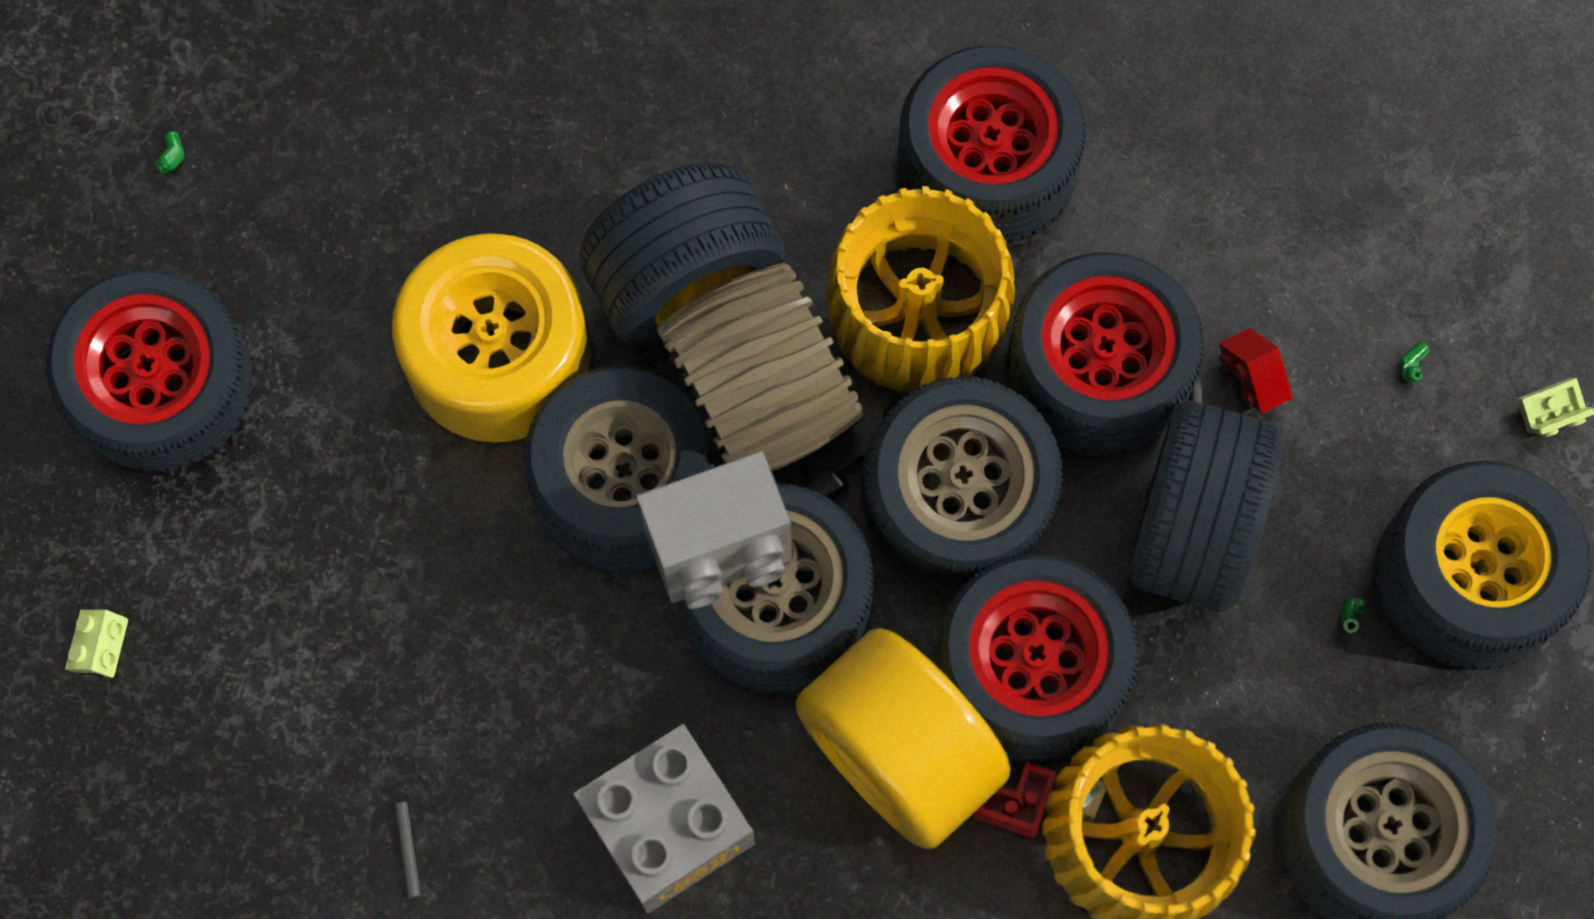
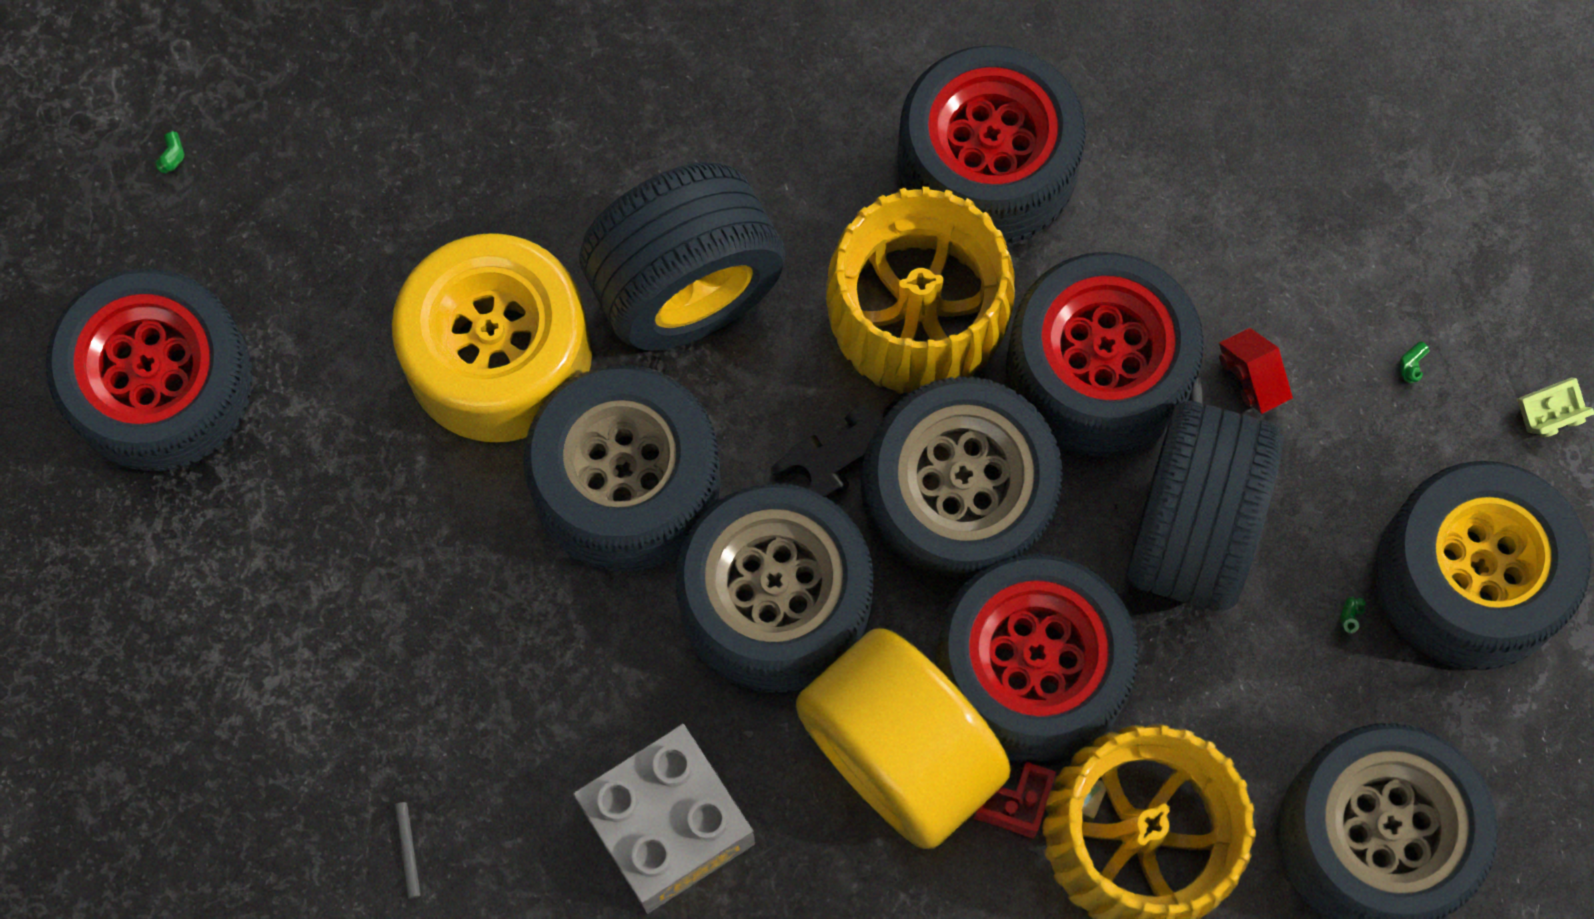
yellowish green bracket [65,610,128,678] -> none
light grey brick [637,451,792,609] -> none
dark tan wheel [657,263,863,471] -> none

